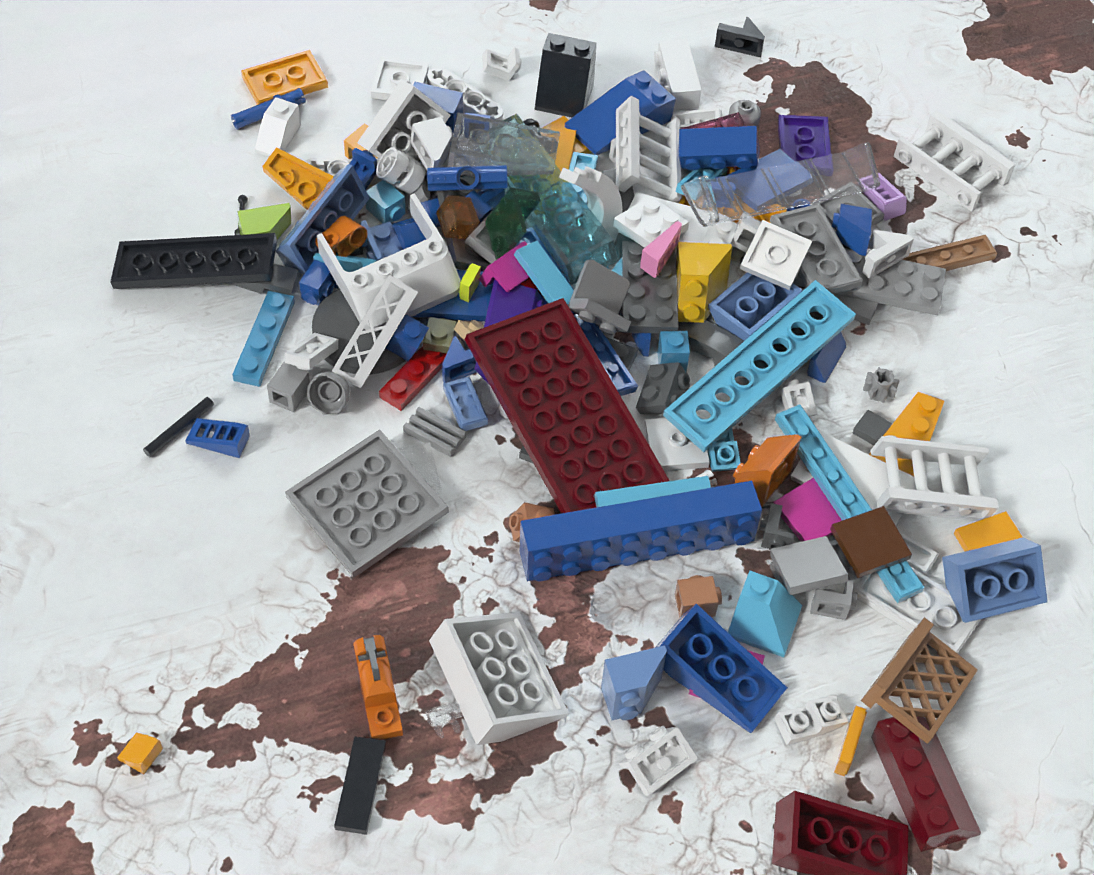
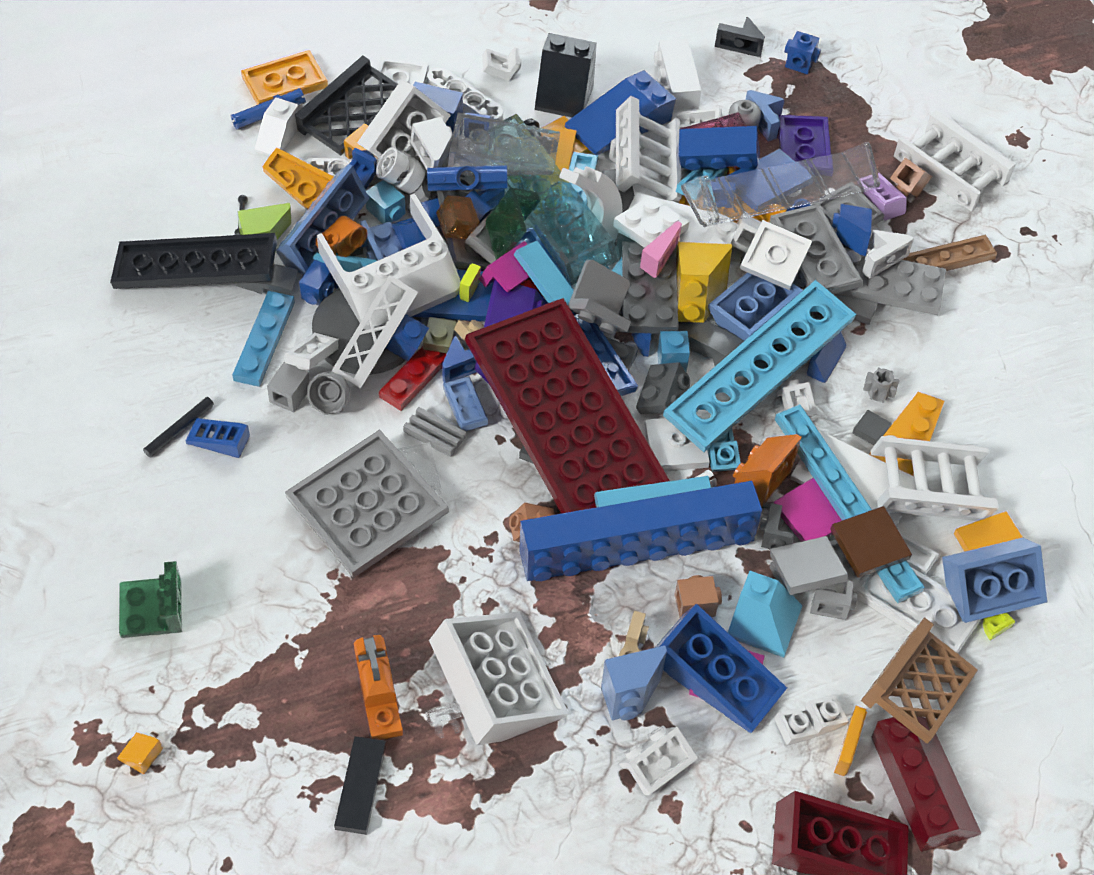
none -> clear green bracket [119,561,182,638]
none -> black fence [295,55,398,156]
none -> tan plate [619,611,649,656]
none -> medium blue slope [745,90,784,142]
none -> blue brick [784,31,821,74]
none -> nougat brick [890,158,933,197]
none -> neon yellow tile [983,613,1015,641]

